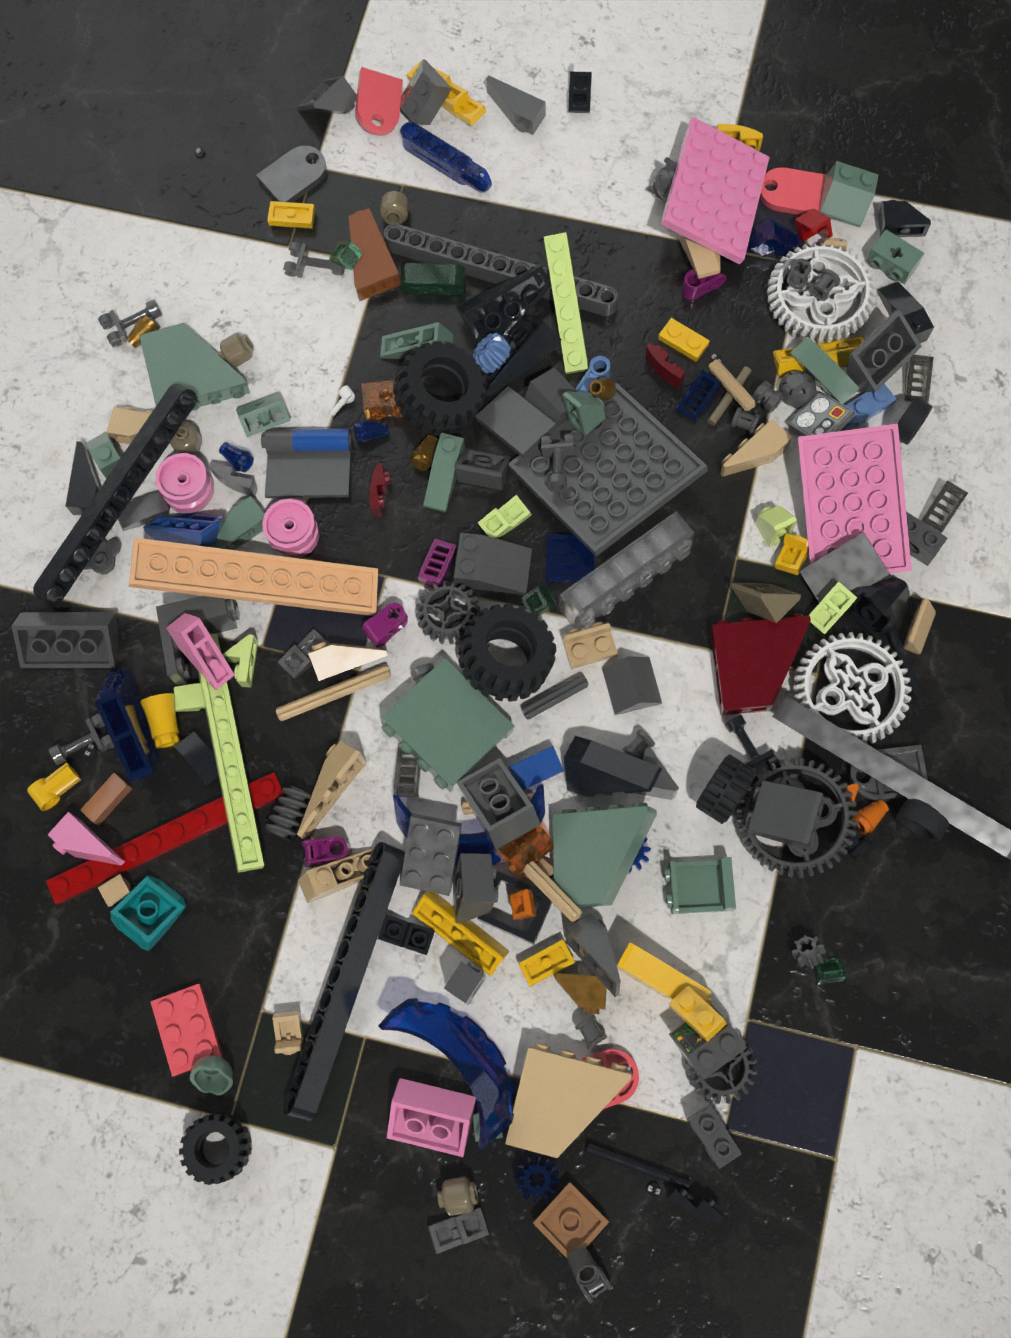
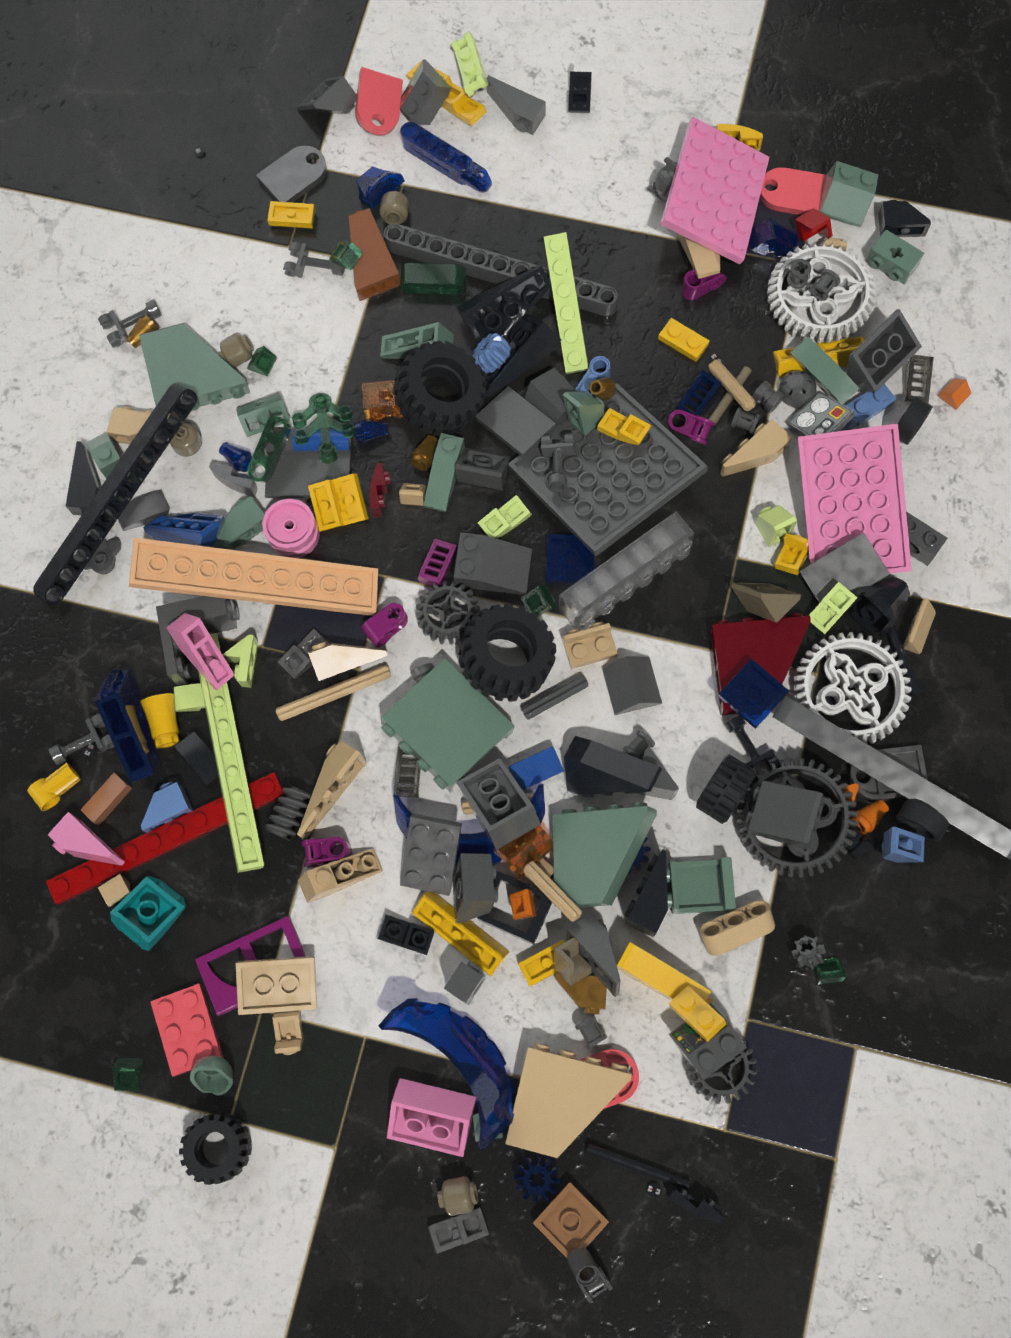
dark grey slope [11,612,119,668] -> none
bright pink wheel [156,453,214,514] -> none
black beam [283,841,405,1122] -> none
white hand [330,385,355,417] -> none
dark red slope [645,343,685,389] -> none
dark grey brick [686,1105,742,1169] -> none
black slope [877,282,934,343] -> none
clear smoke slope [921,480,968,533] -> none
none -> clear green slope [112,1058,143,1092]
none -> medium blue slope [141,782,194,833]
none -> magenta window [195,916,306,1016]
none -> tan plate [236,956,317,1015]
none -> clear green slope [247,346,277,377]
none -> clear green beam [247,416,291,483]
none -> clear green plant [292,393,355,464]
none -> yellow slope [308,474,369,532]
none -> clear blue slope [356,166,405,208]
none -> tan slope [399,483,426,506]
none -> yellowish green plate [451,31,488,97]
none -> dark tan panel [554,937,591,986]
none -> yellow slope [597,408,651,445]
none -> black slope [624,849,668,938]
none -> magenta piece [668,410,715,445]
none -> tan beam [700,900,775,956]
none -> clear blue plate [718,659,789,729]
none -> medium blue slope [882,827,925,863]
none -> orange slope [938,379,971,410]

